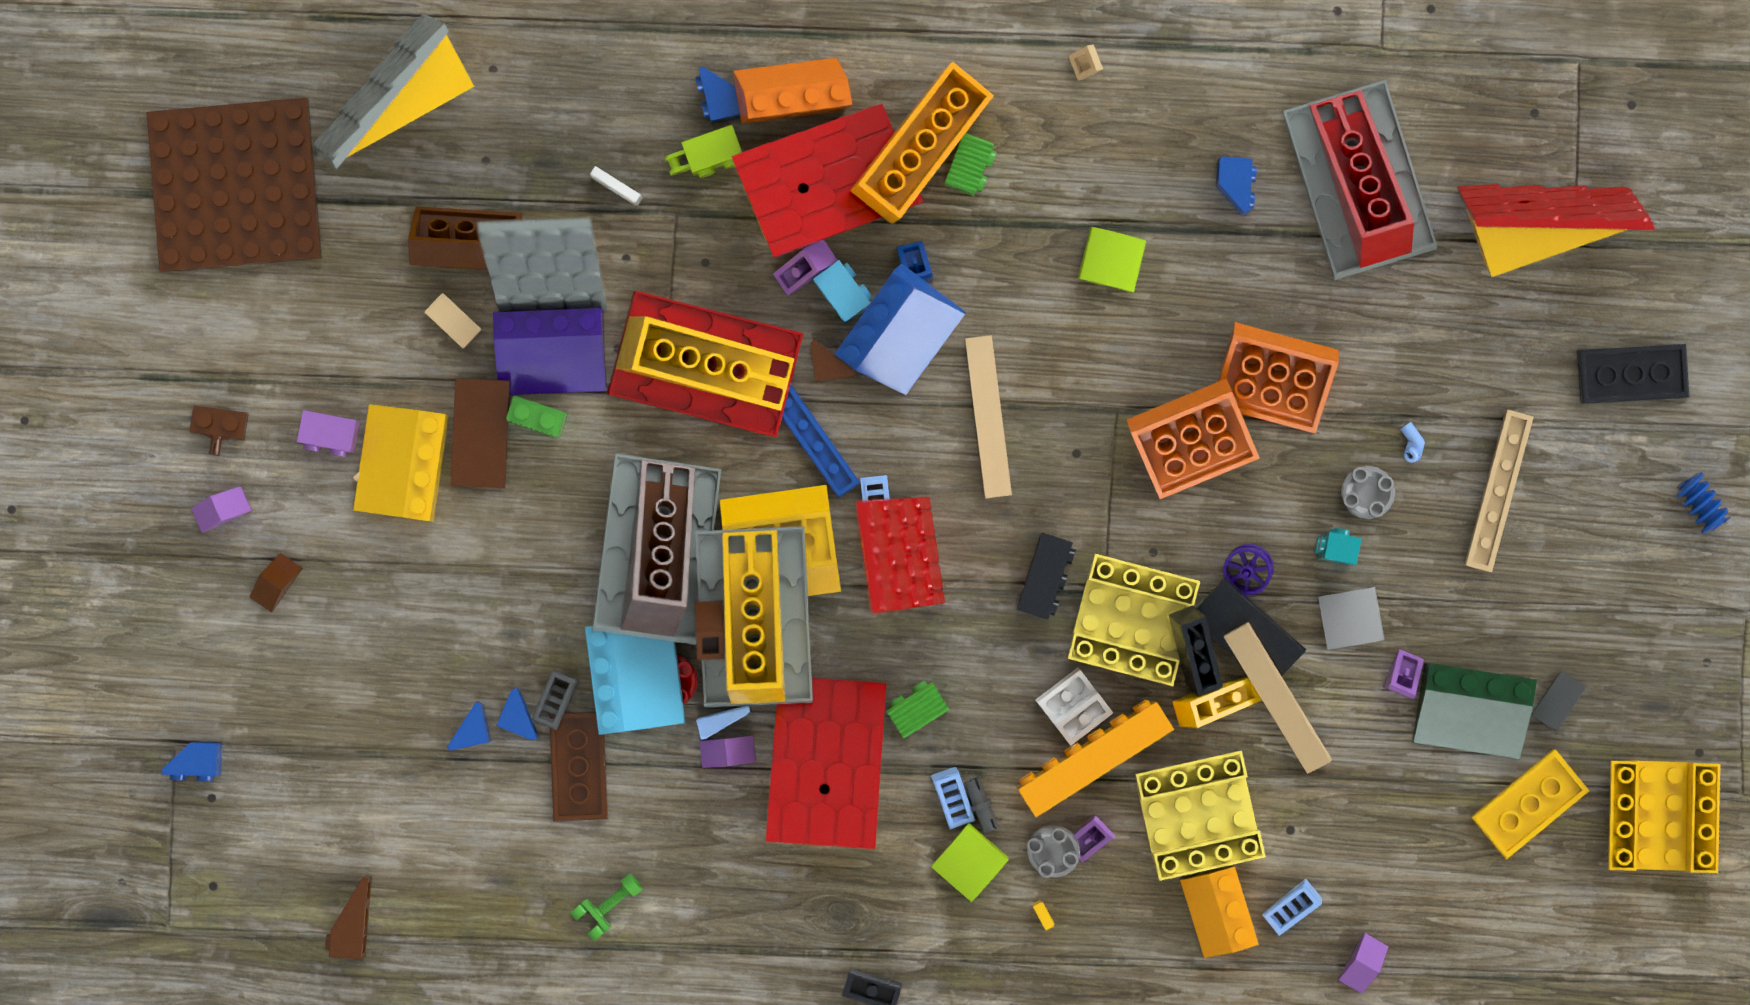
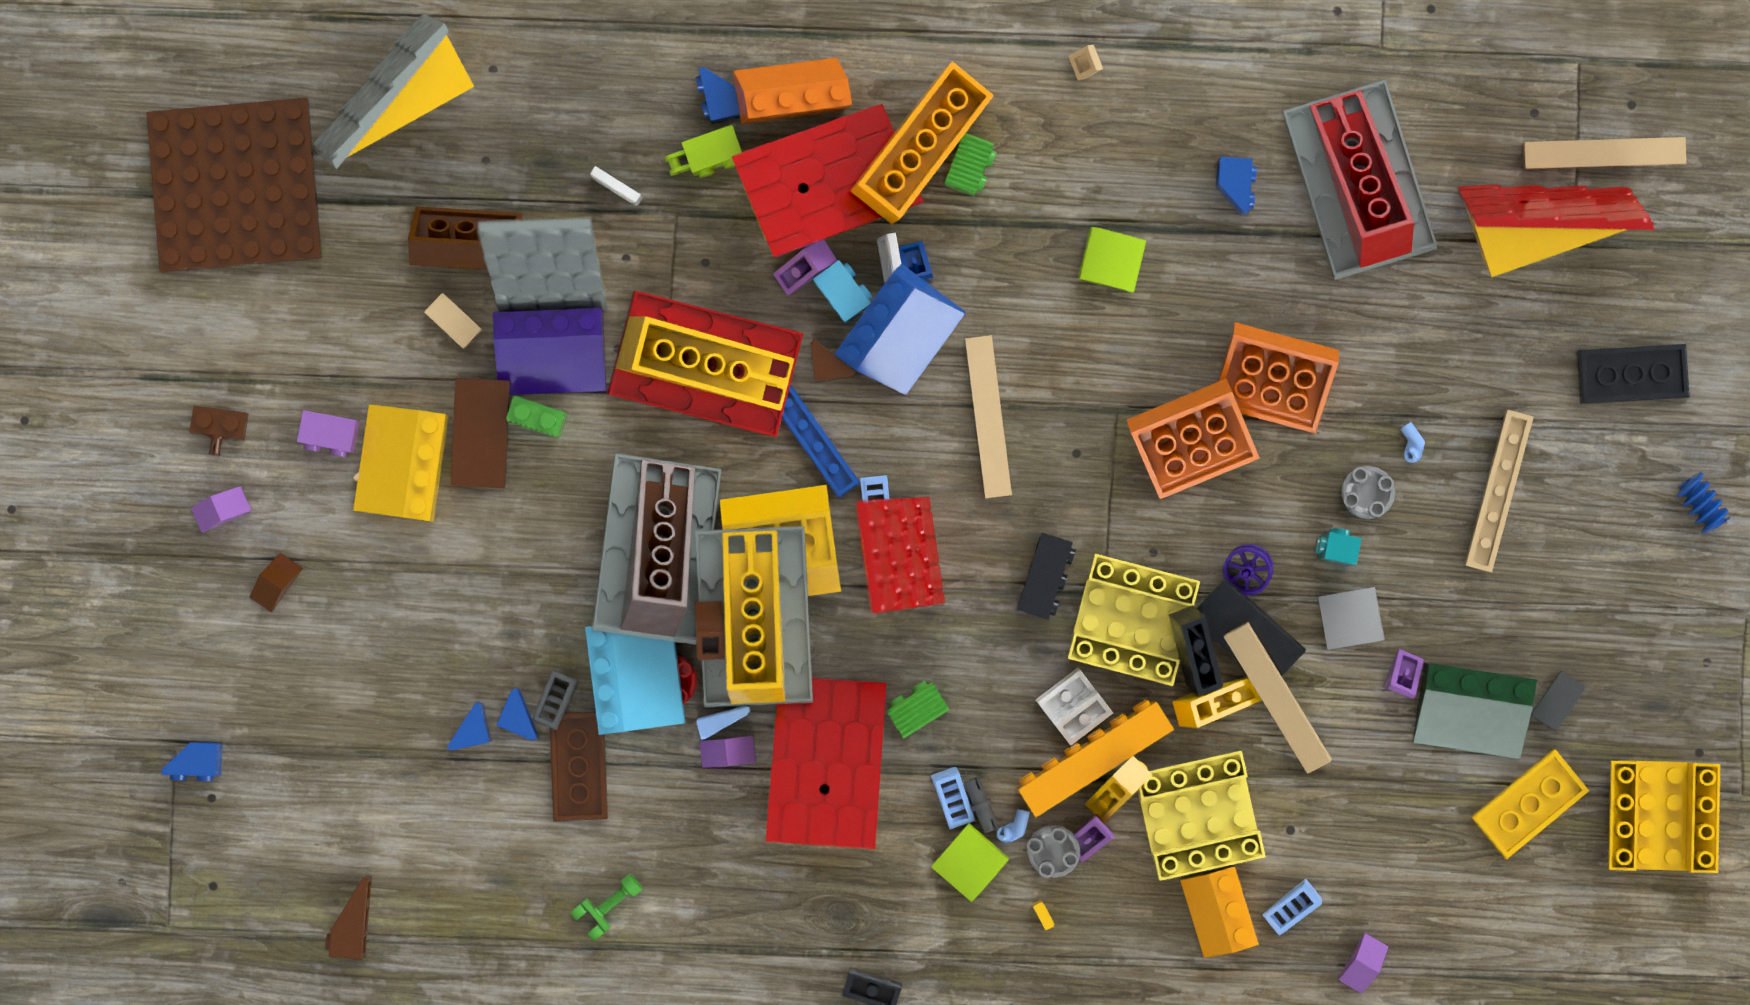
none -> white tile [877,233,901,283]
none -> light blue arm [997,809,1030,843]
none -> yellow slope [1085,756,1152,824]
none -> tan tile [1523,137,1687,170]

